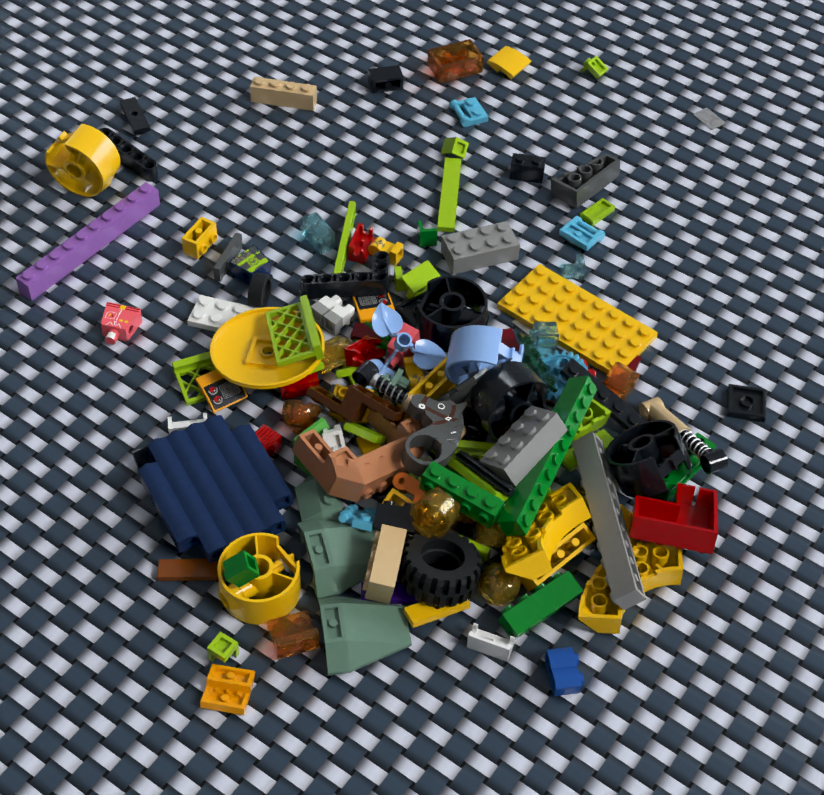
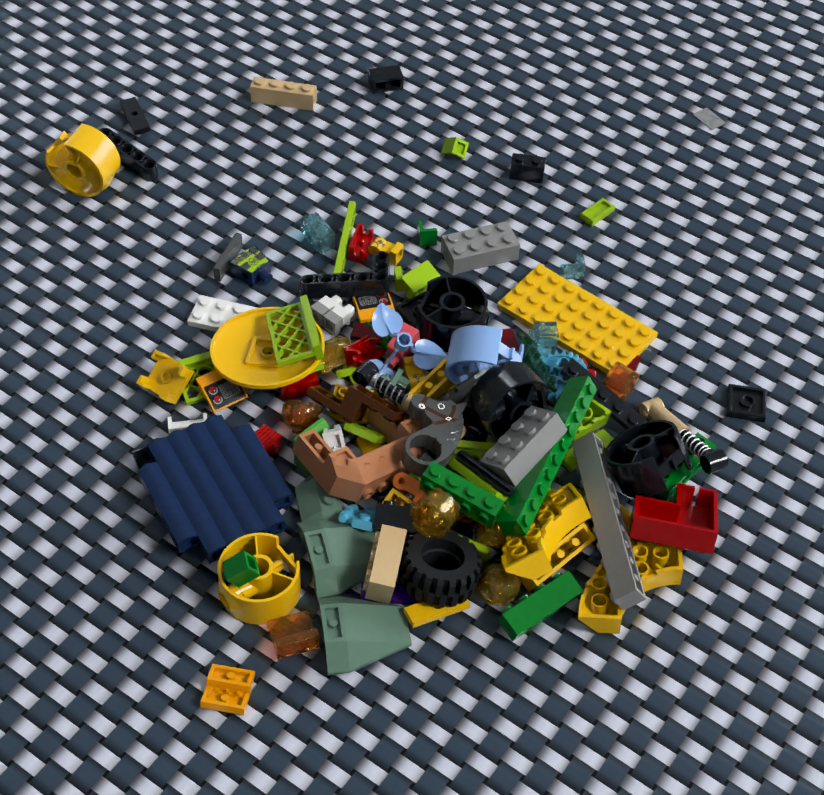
medium lavender brick [16,182,160,301] -> none
coral torso [101,302,142,345] -> none
dark orange tile [157,559,219,581] -> none
yellow brick [181,217,218,259] -> none
lime panel [207,631,239,663] -> none
black tyre [247,272,272,308] -> none
clear orange brick [427,39,484,83] -> none
lime tile [437,157,462,232] -> none
medium azure plate [449,97,488,127] -> none
white hinge [467,623,515,662] -> none
yellow slope [487,46,531,80] -> none
blue brick [544,647,584,696] -> none
dark grey wedge [551,153,620,208] -> none
medium azure plate [559,216,605,251] -> none
lime bracket [581,55,609,79] -> none
none -> yellow panel [136,349,195,405]

